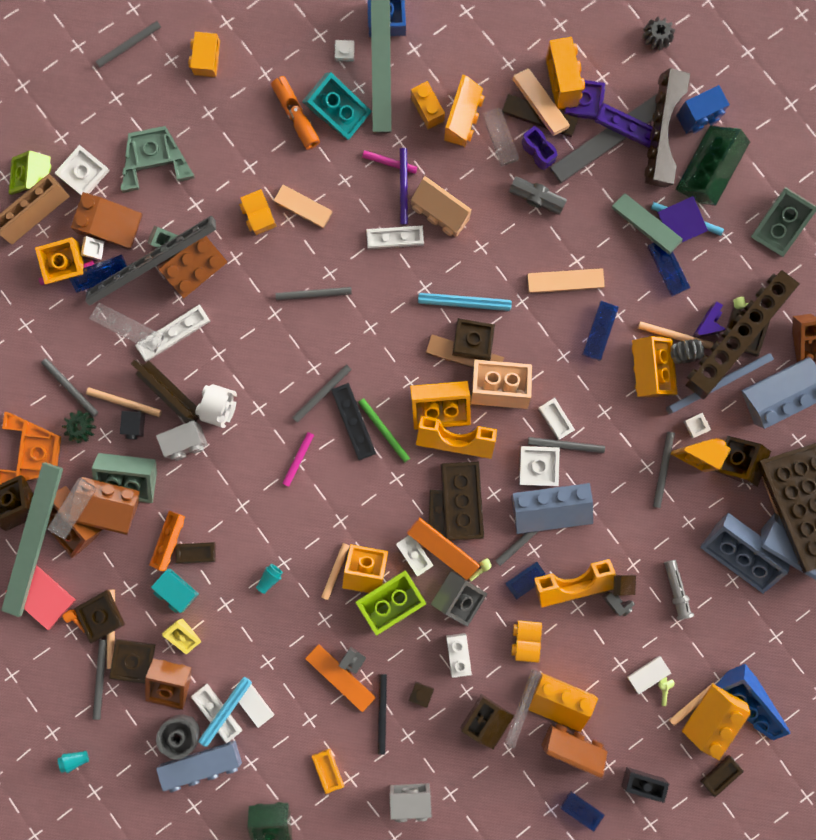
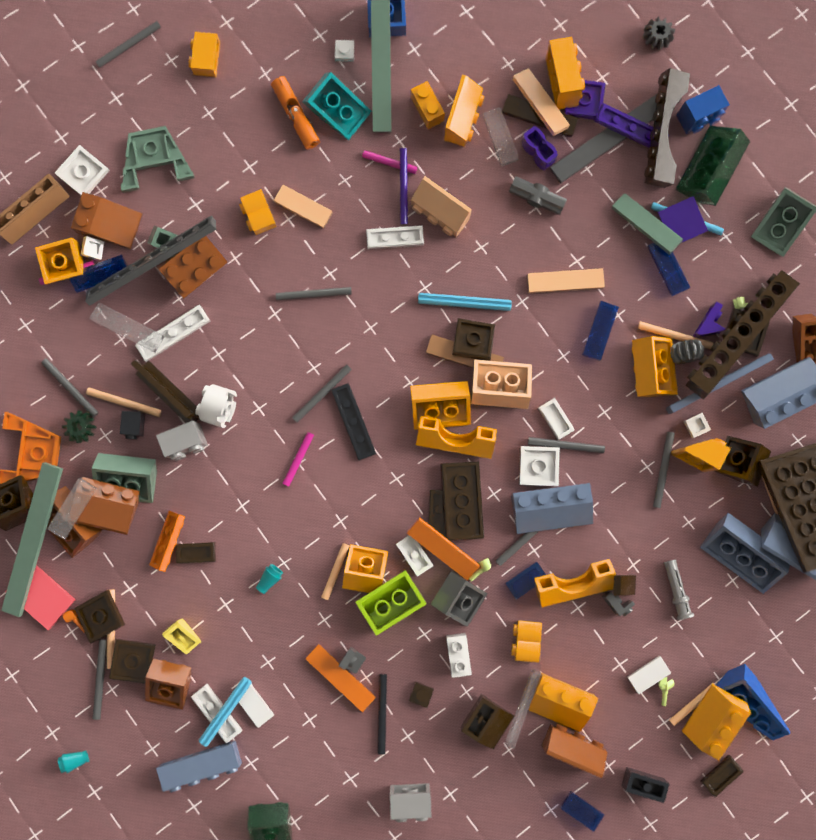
lime slope [8,151,52,195] -> none
teal brick [151,569,199,613] -> none
dark grey brick [156,715,200,760] -> none
light orange tile [312,748,344,794] -> none
bright green bar [358,398,410,463] -> none

